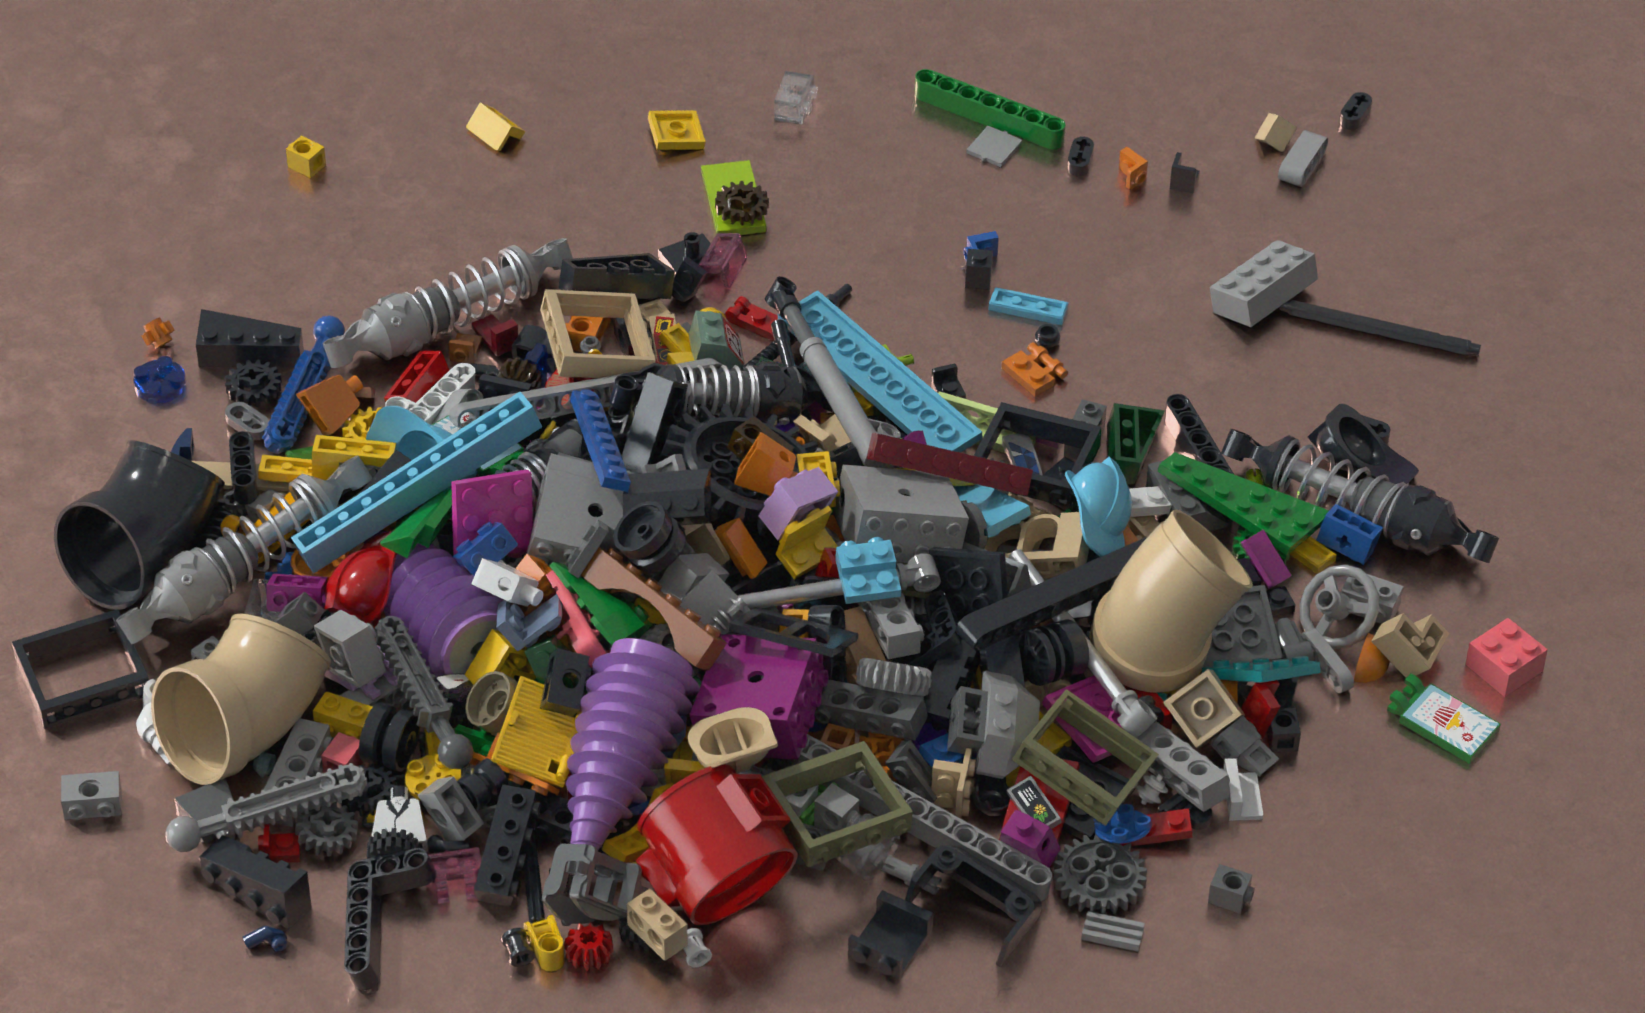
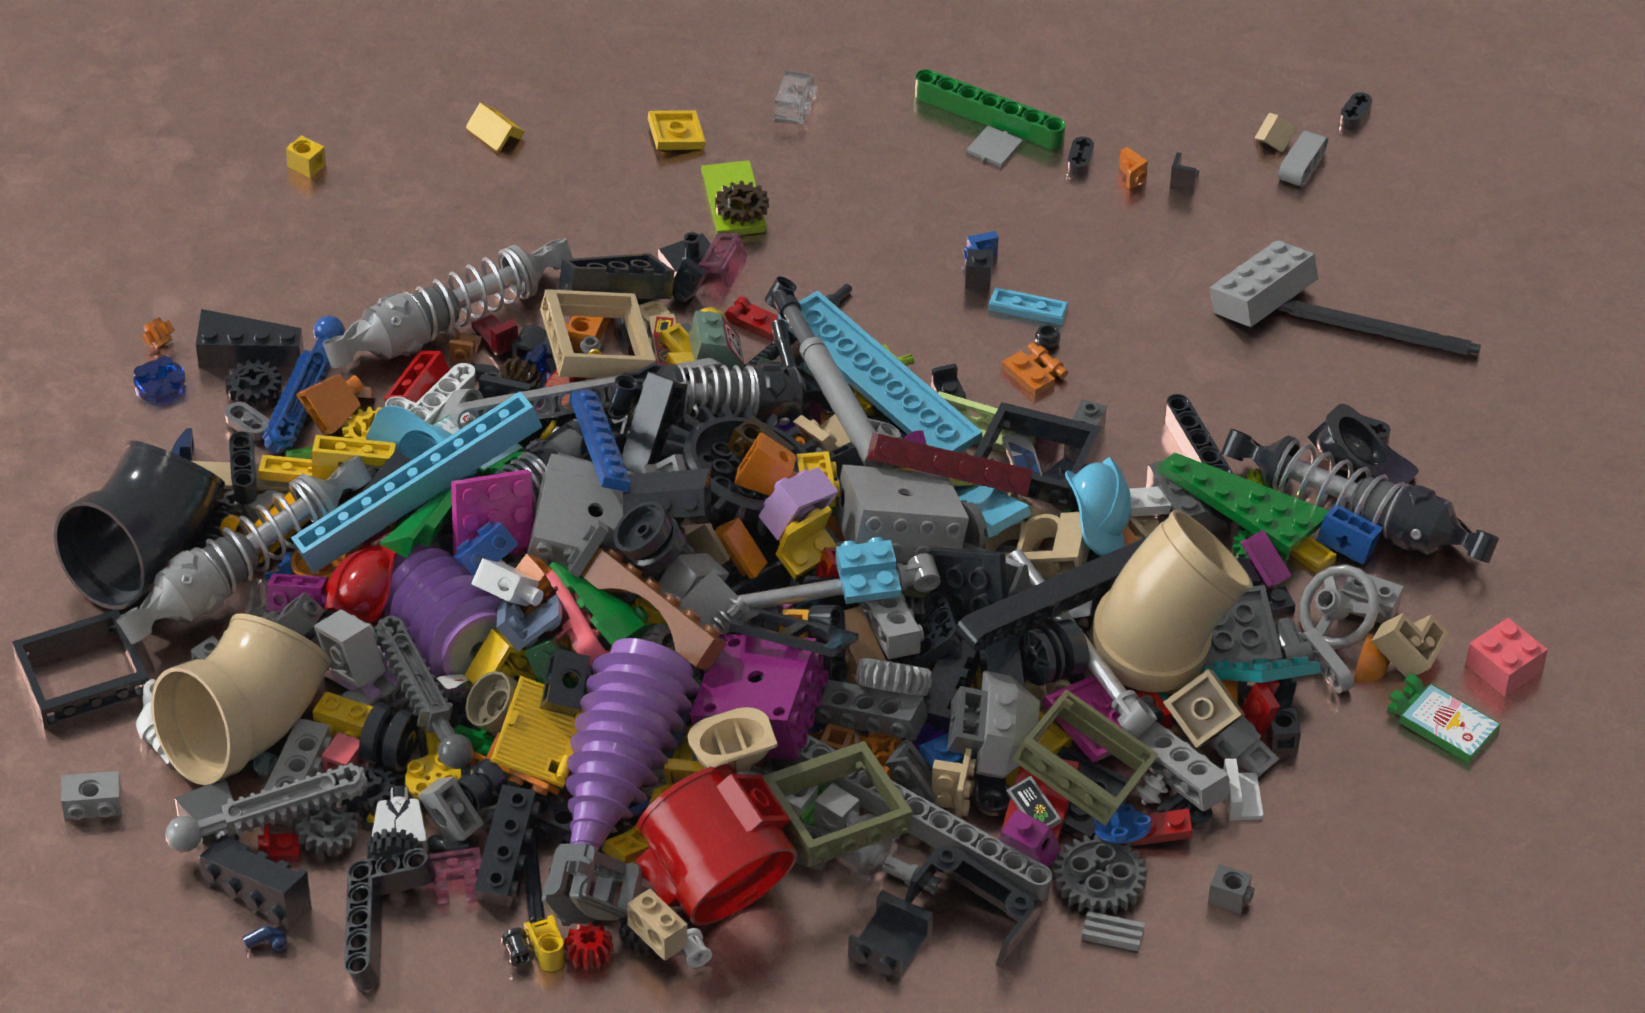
dark green wedge [1107,403,1165,485] -> none

